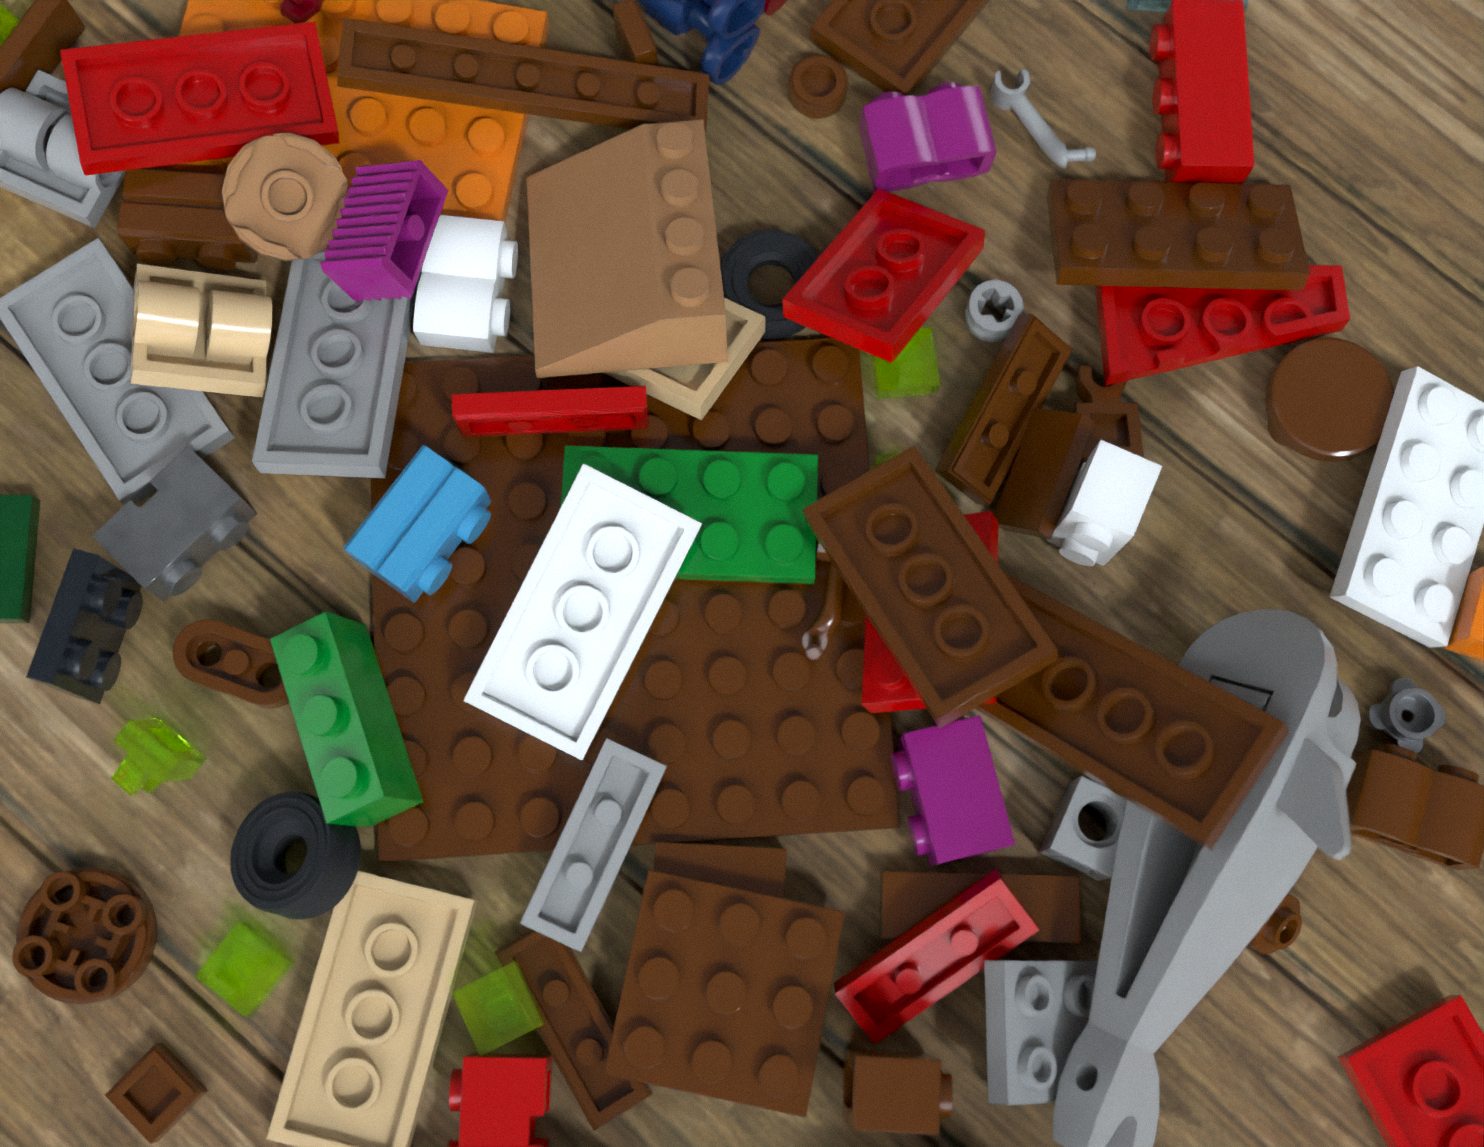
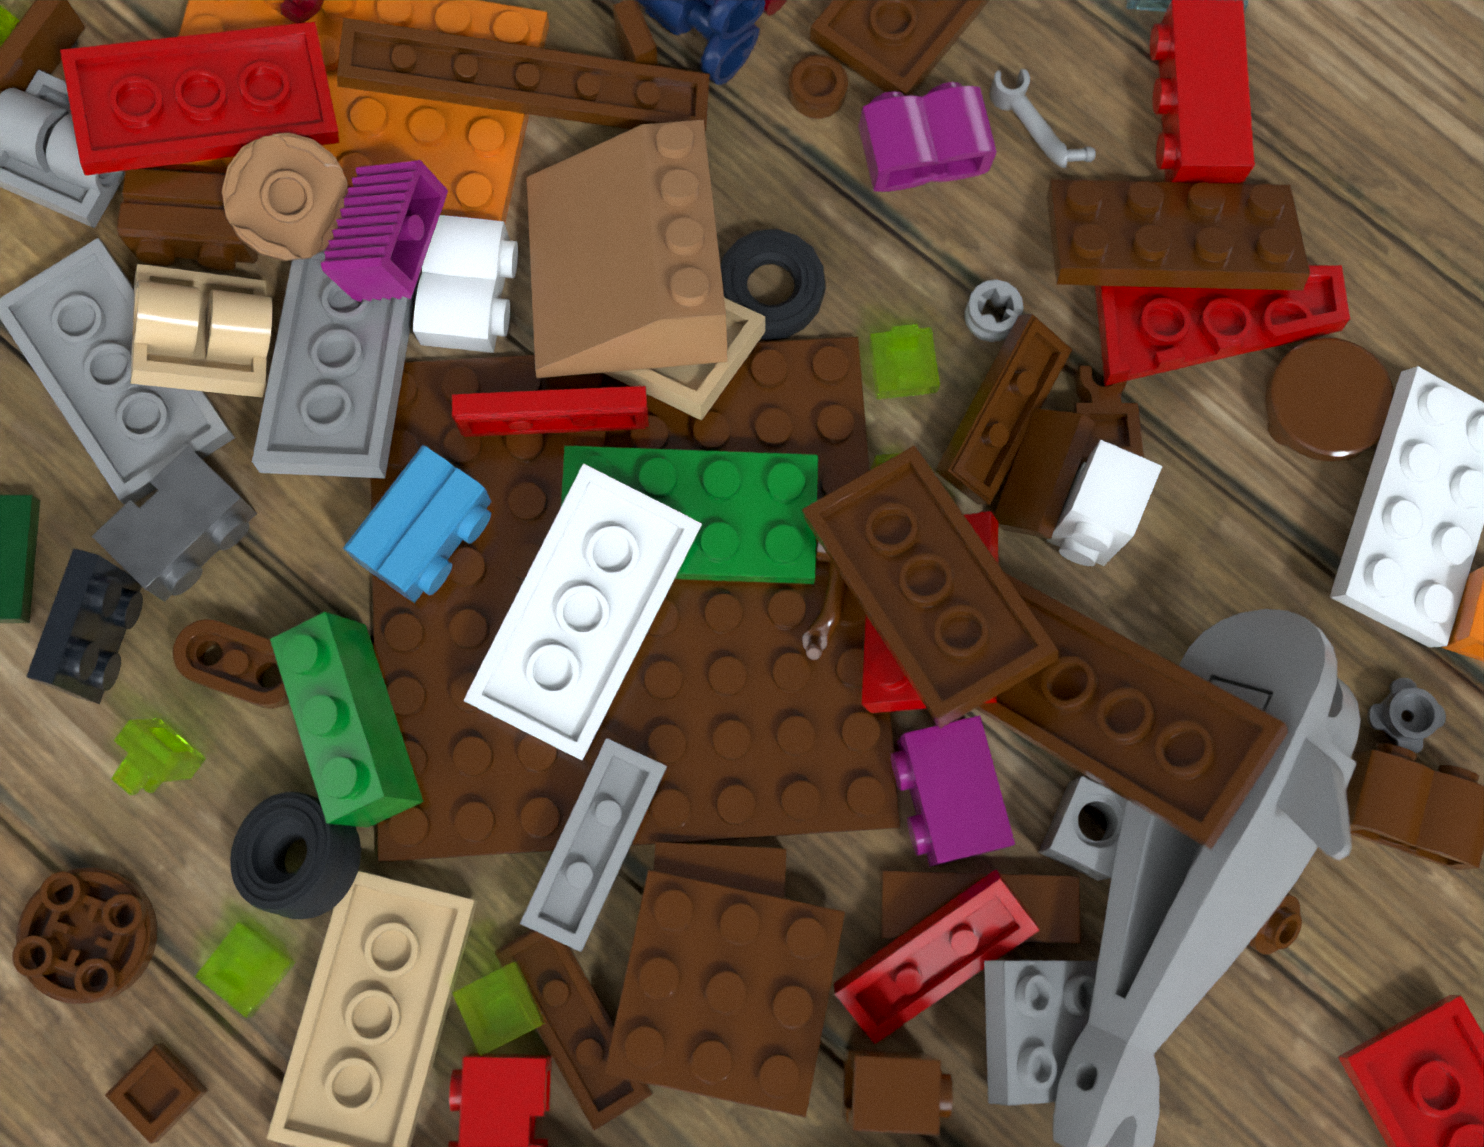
red plate [783,189,985,363] -> none

